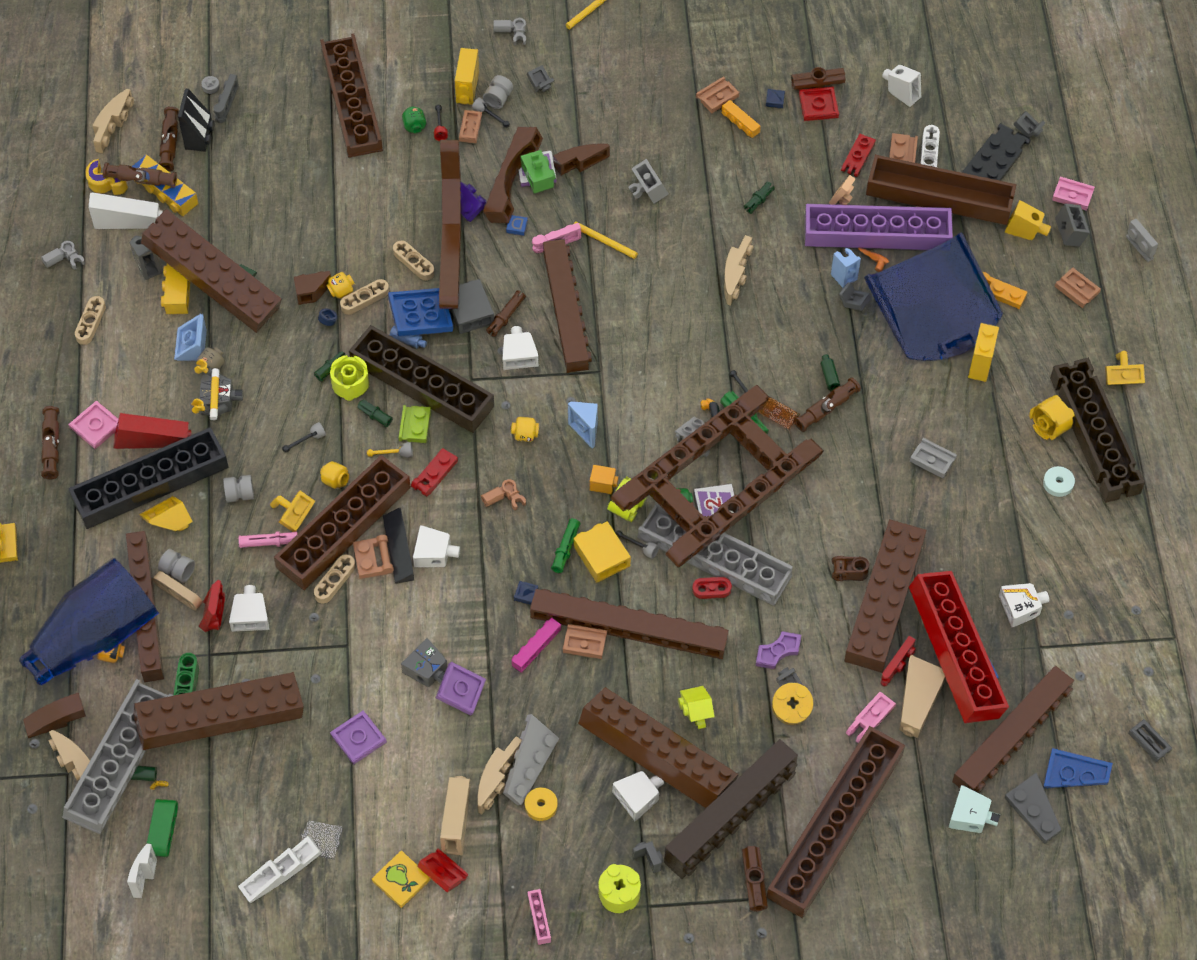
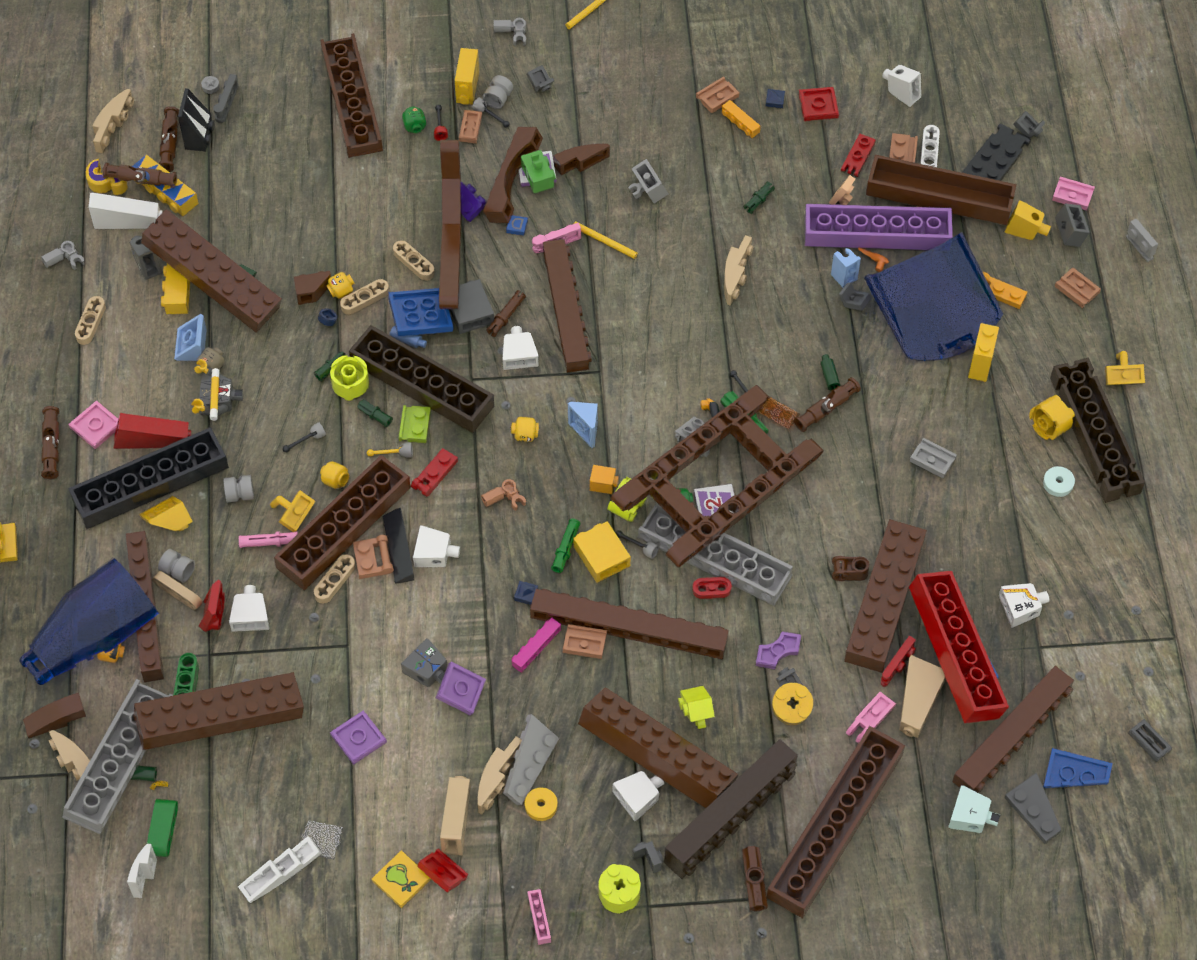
reddish brown piece [791,67,846,90] -> none

